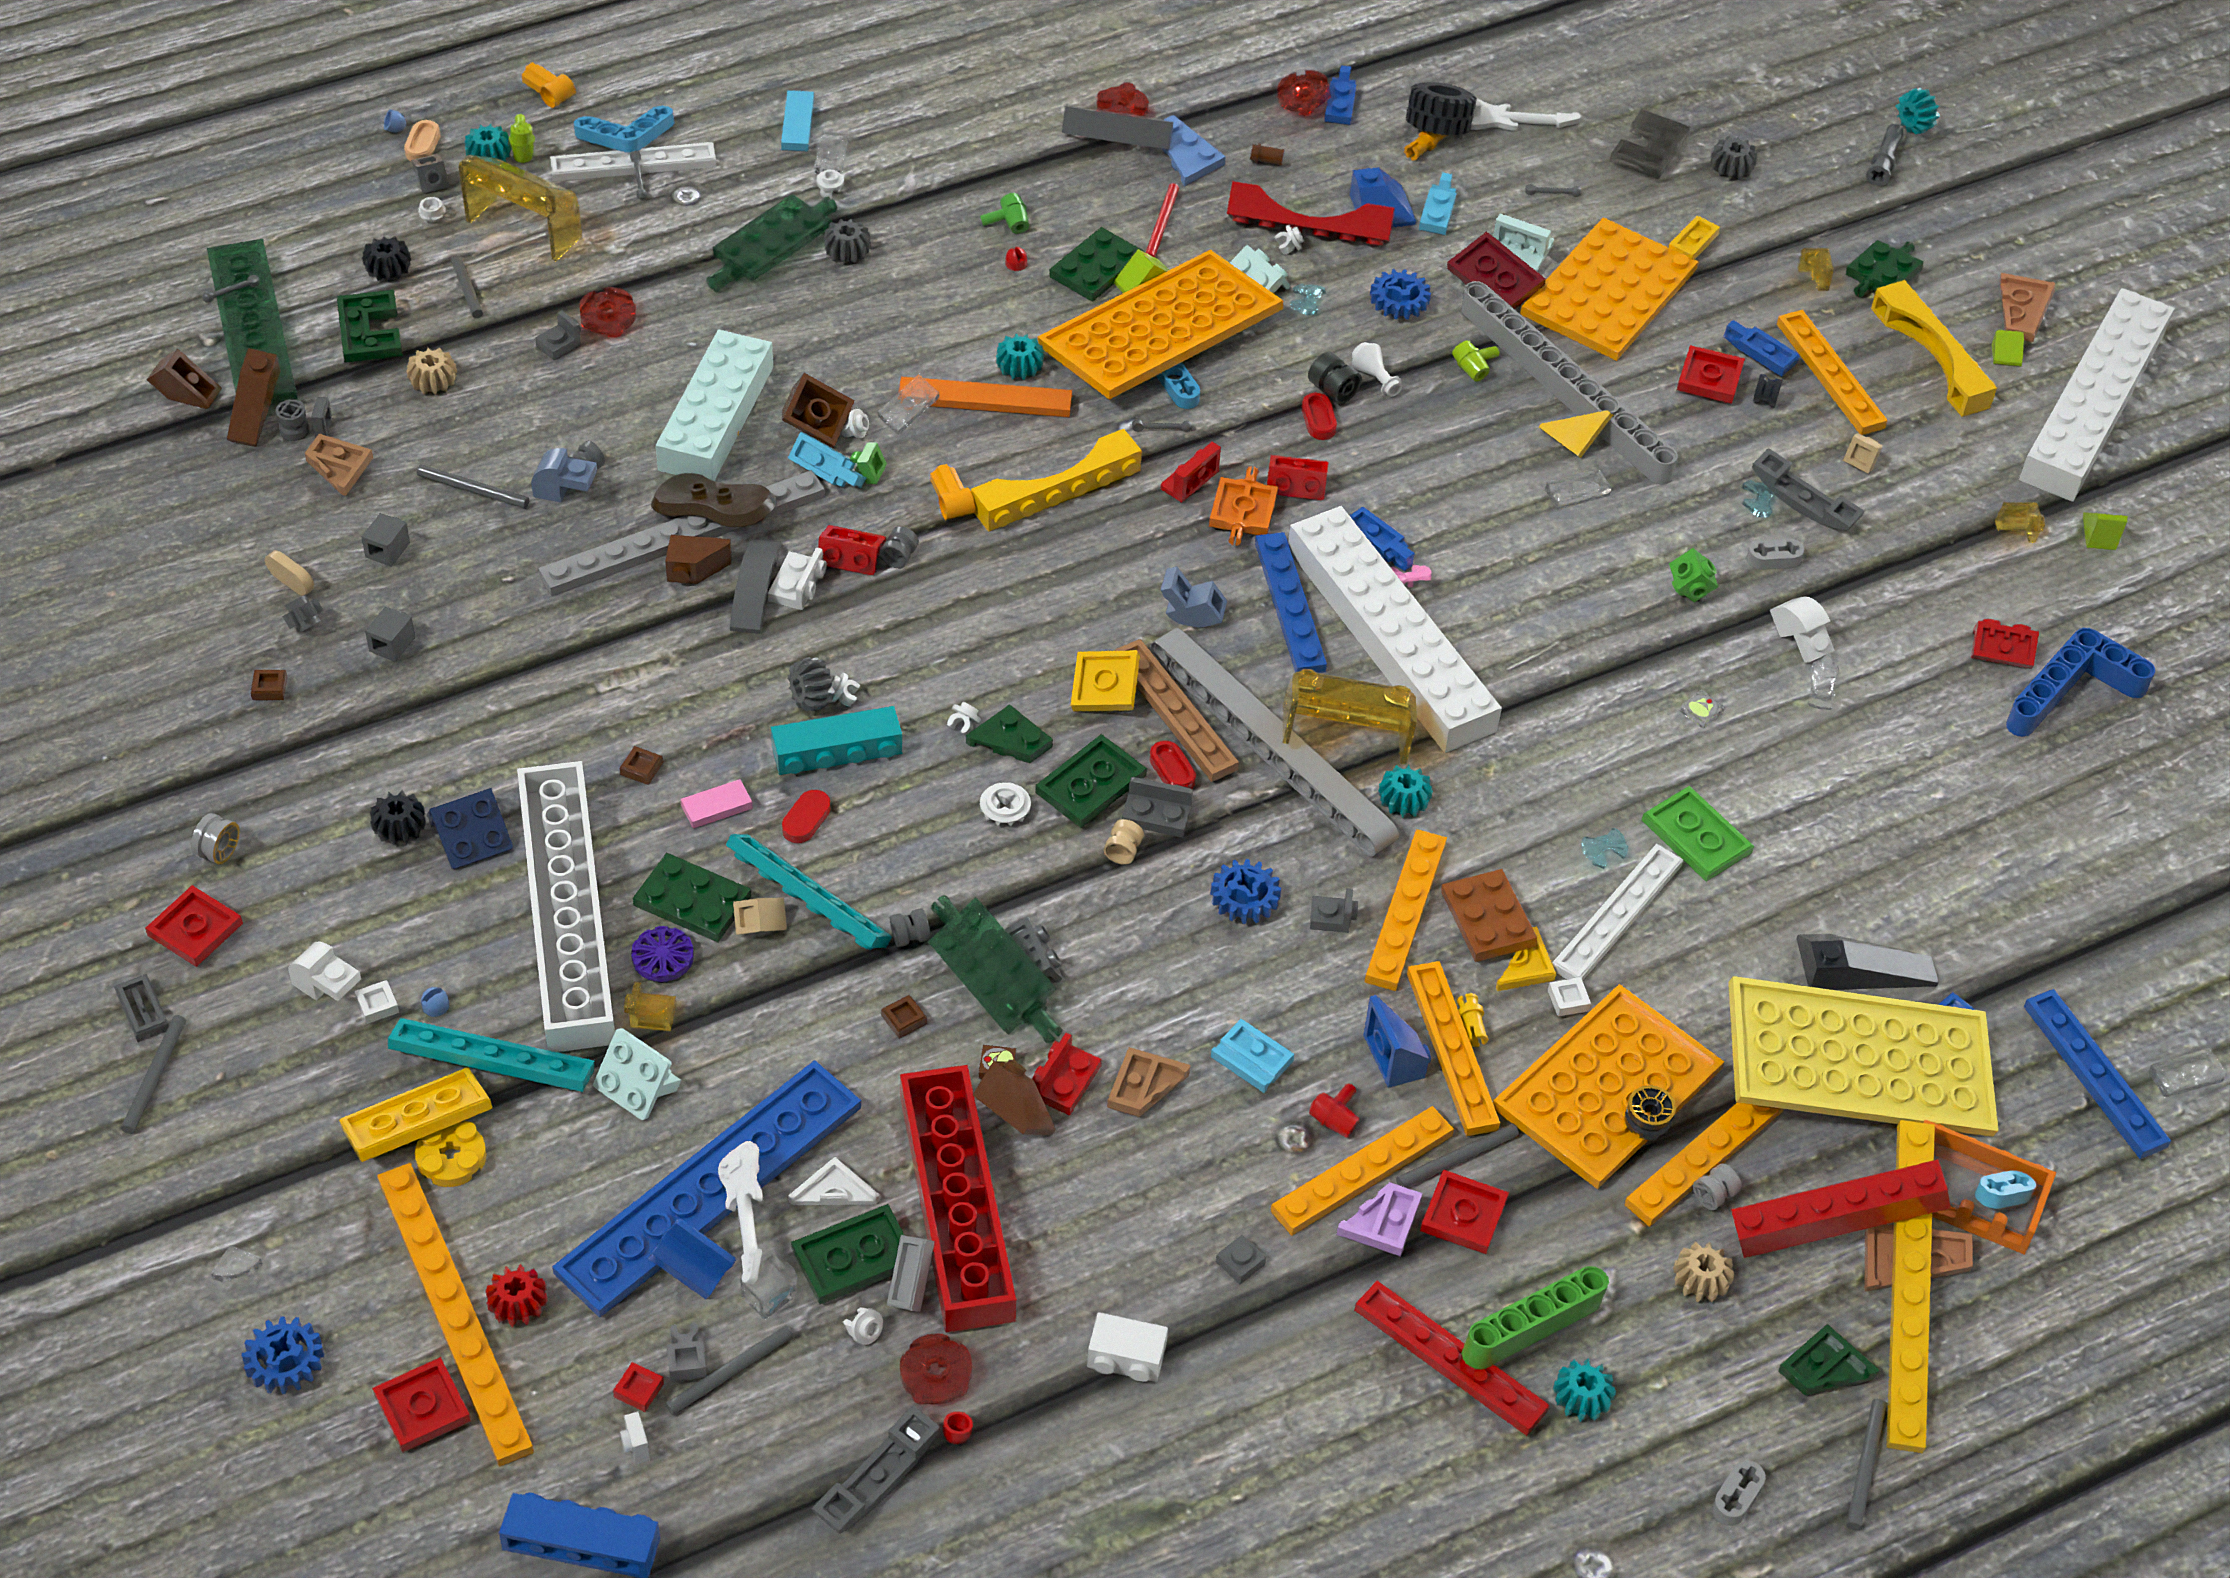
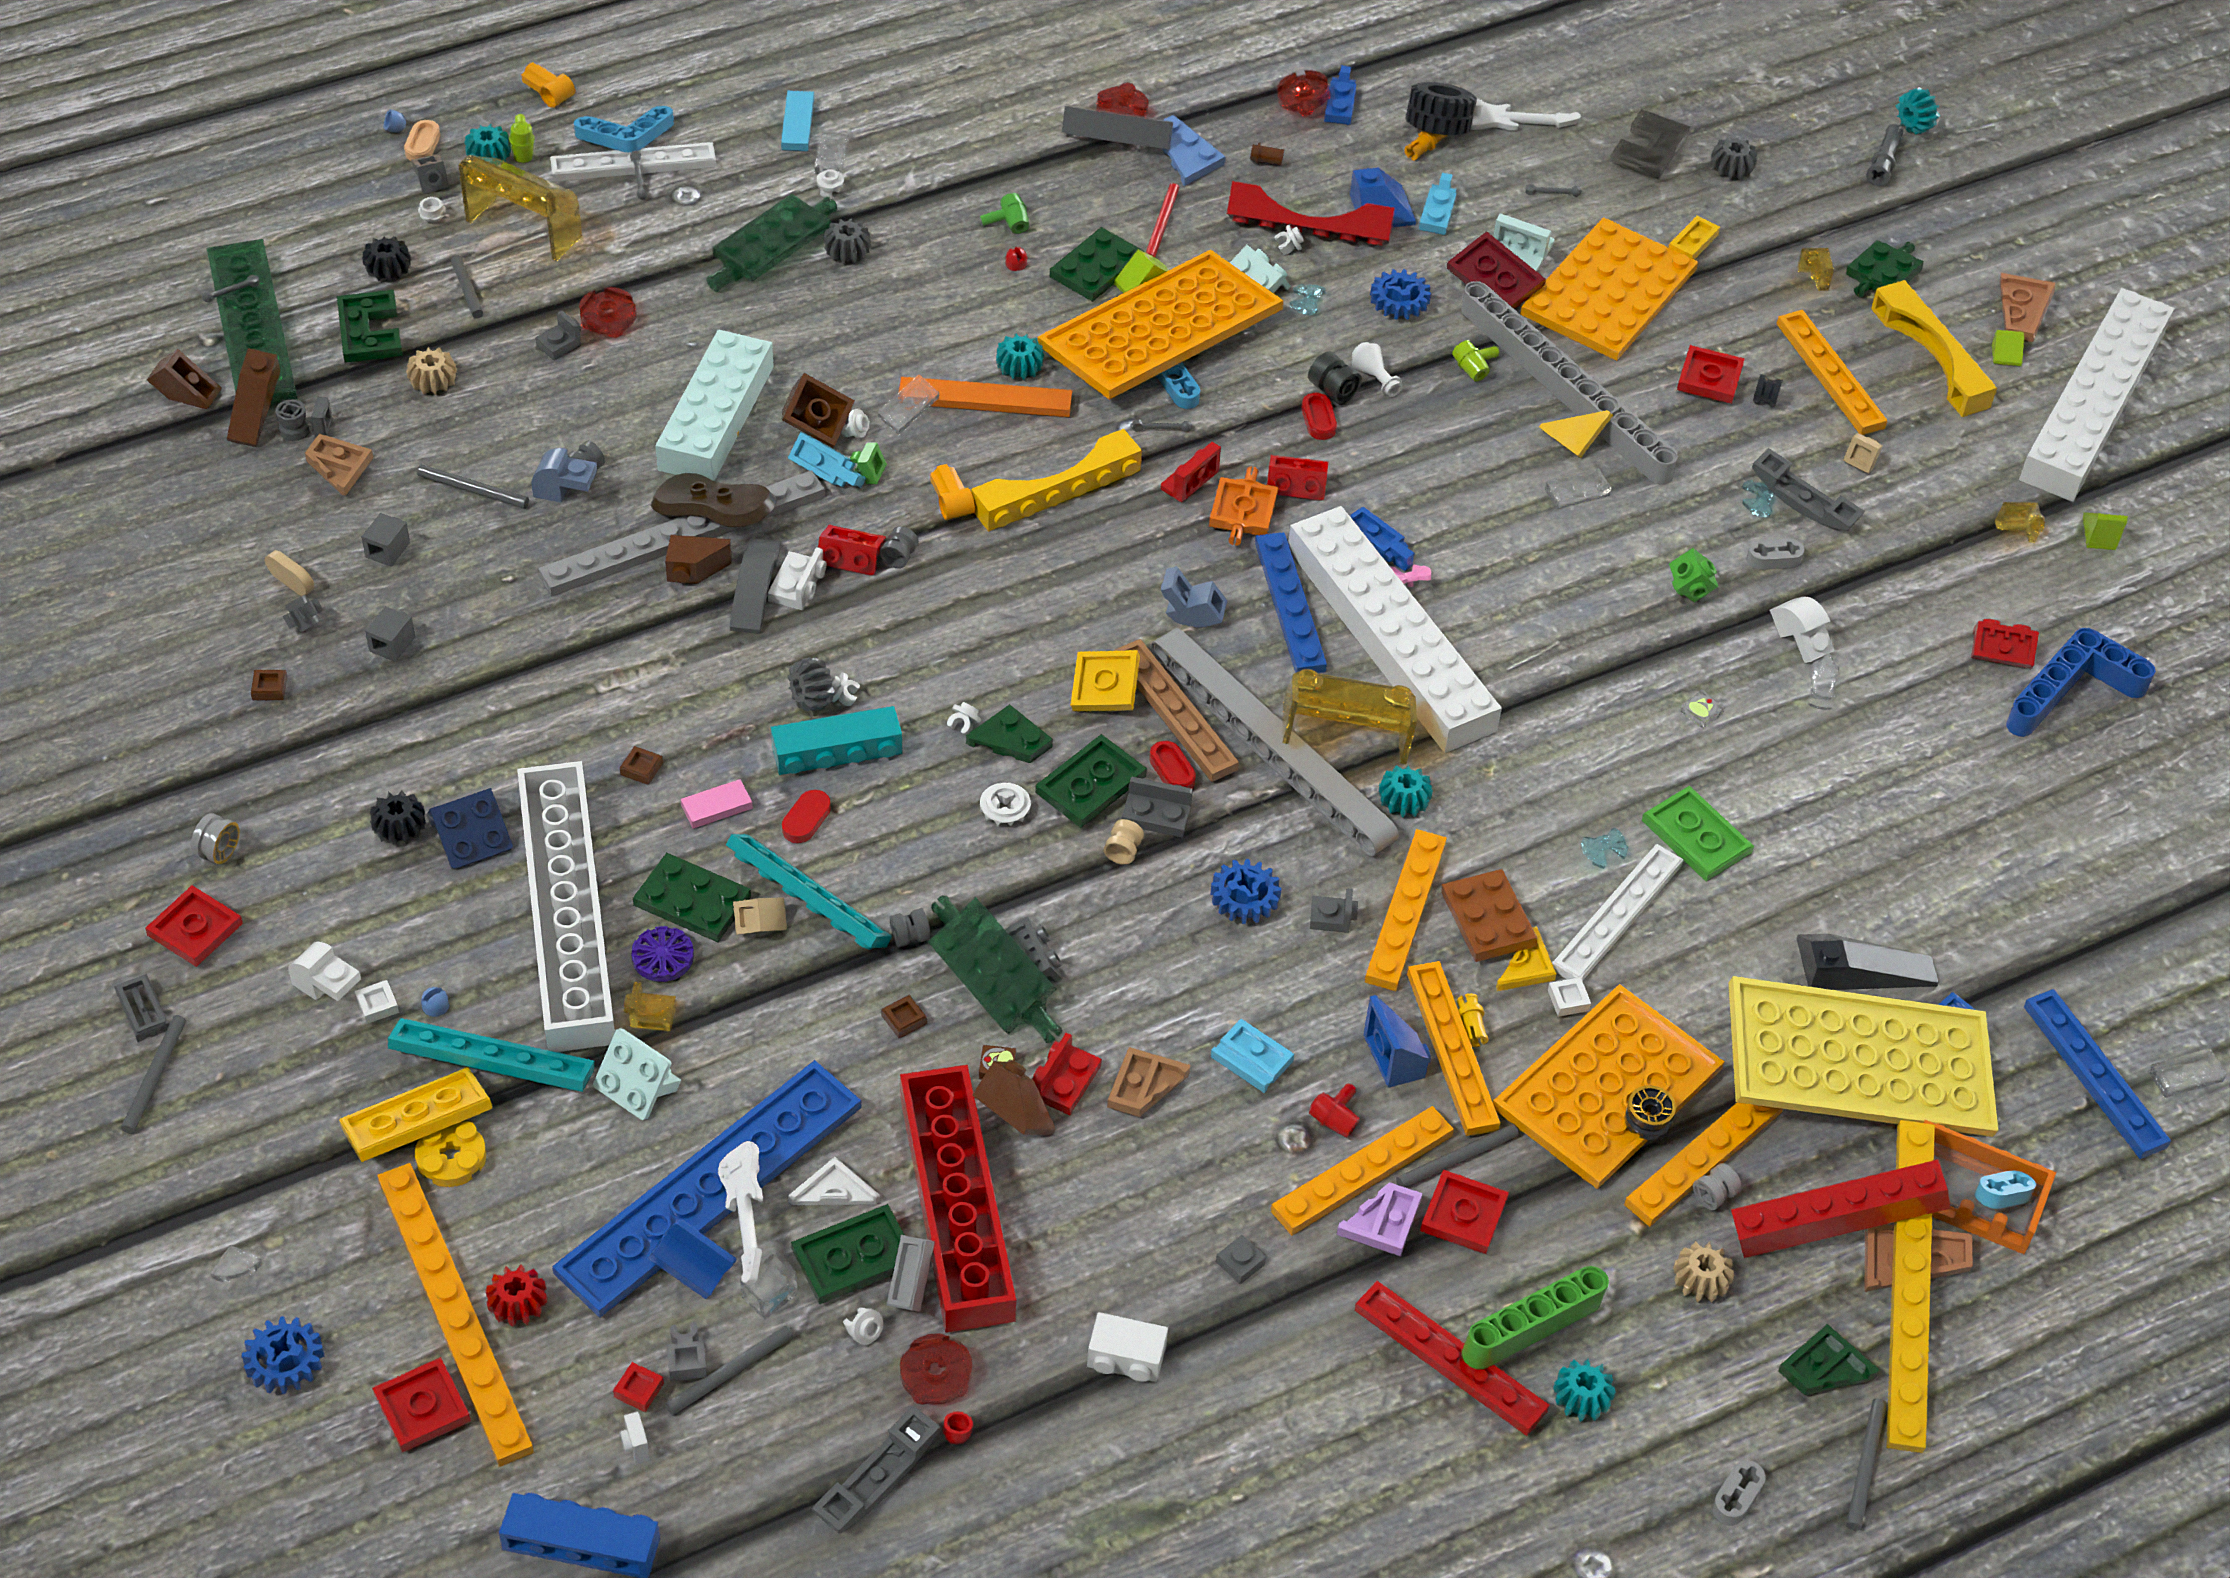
blue hinge [1723,320,1800,377] -> none

